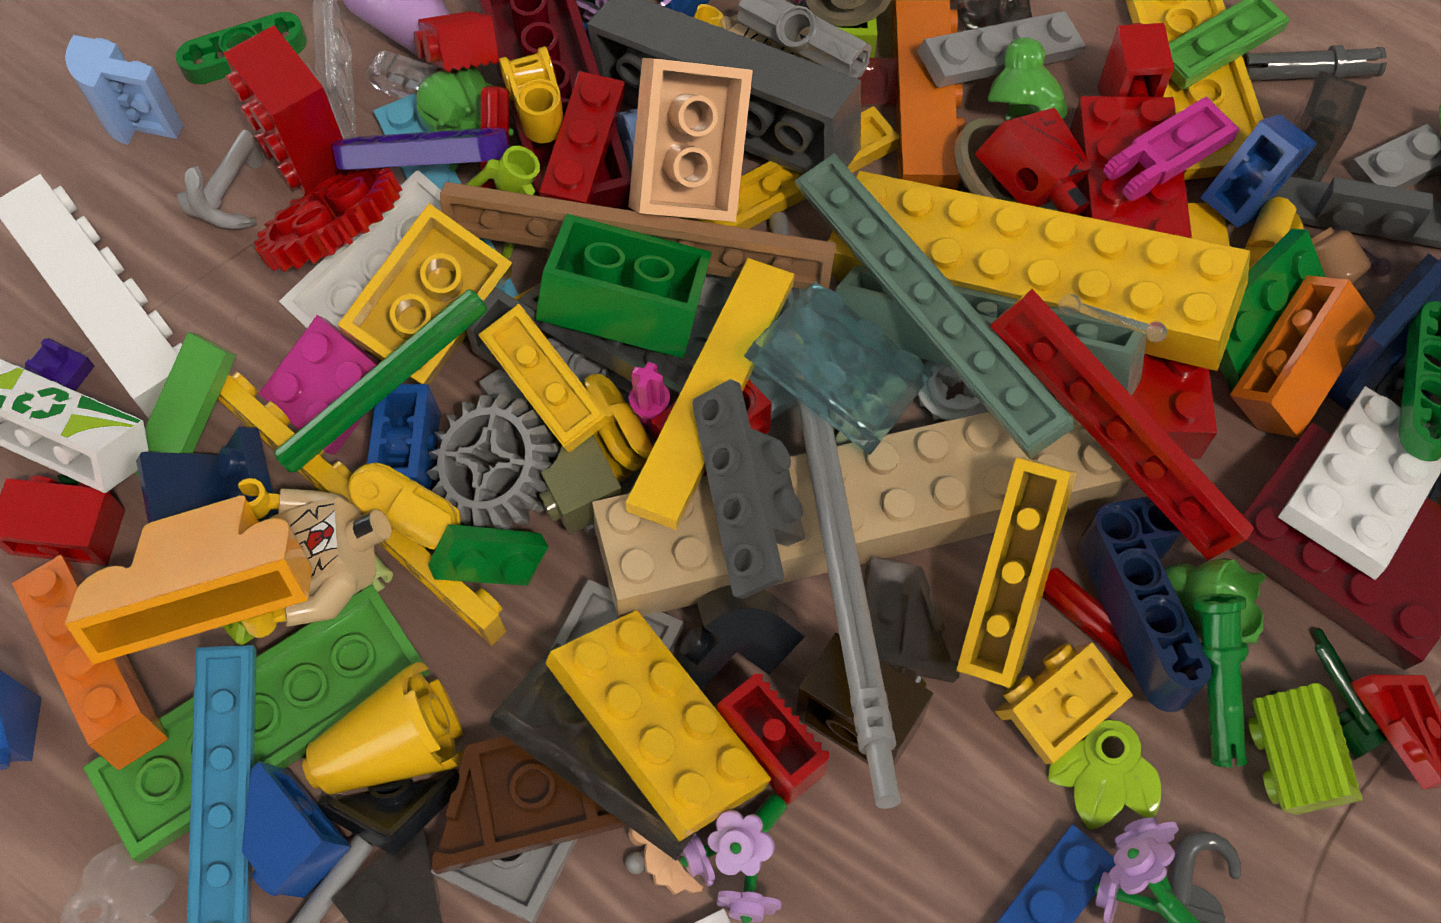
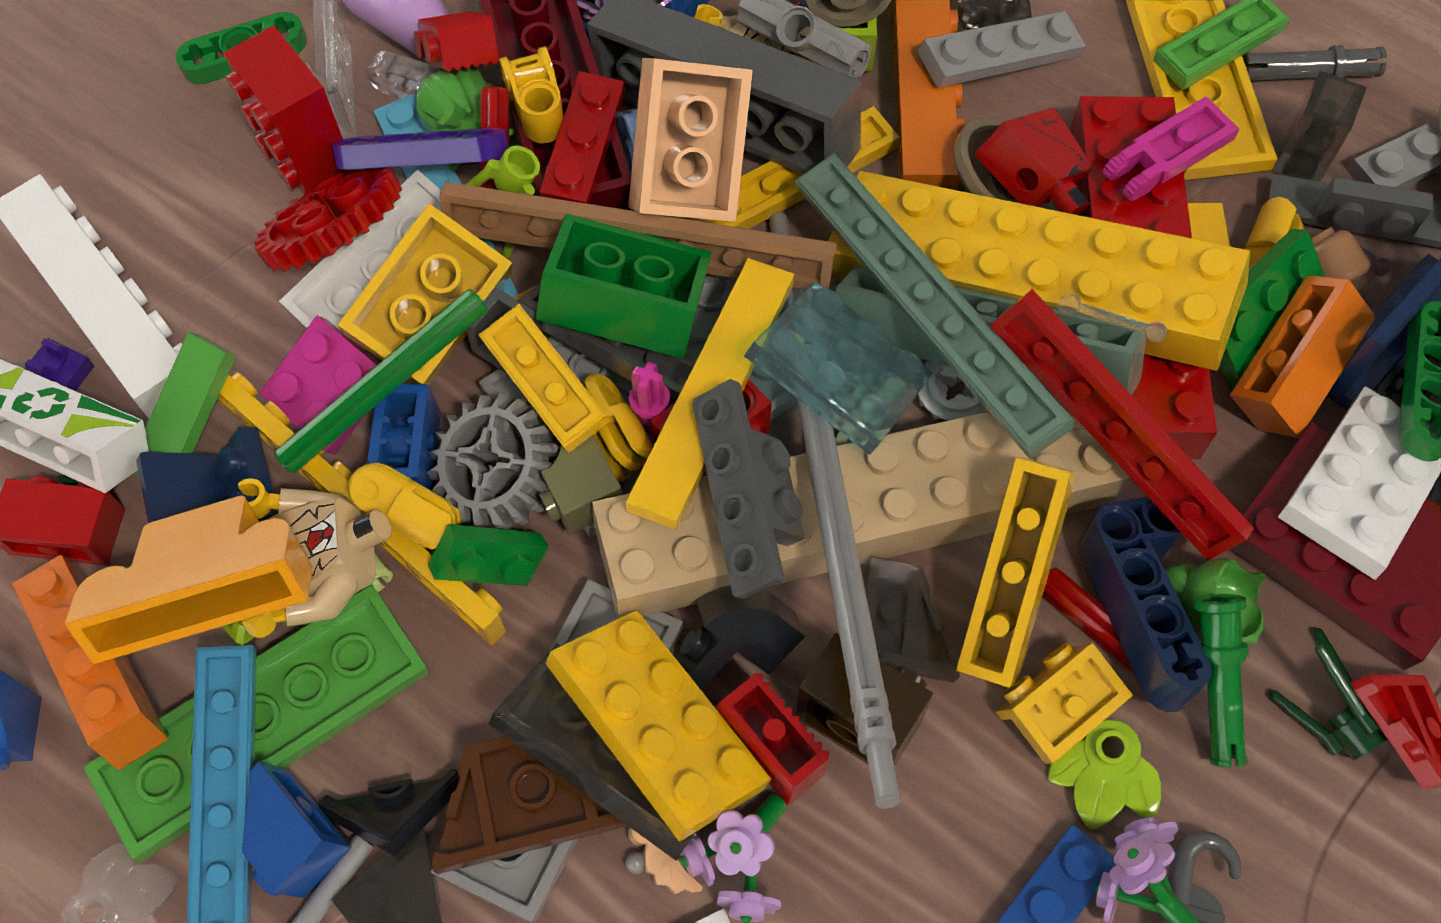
light blue brick [65,35,184,145] -> none
light grey piece [177,130,264,229] -> none
yellow cone [302,662,464,794] -> none
clear red plate [857,58,897,107] -> none
bright green piece [987,37,1067,120] -> none
red brick [1098,23,1174,97] -> none
blue brick [1201,114,1318,227] -> none
lime brick [1248,683,1363,815] -> none

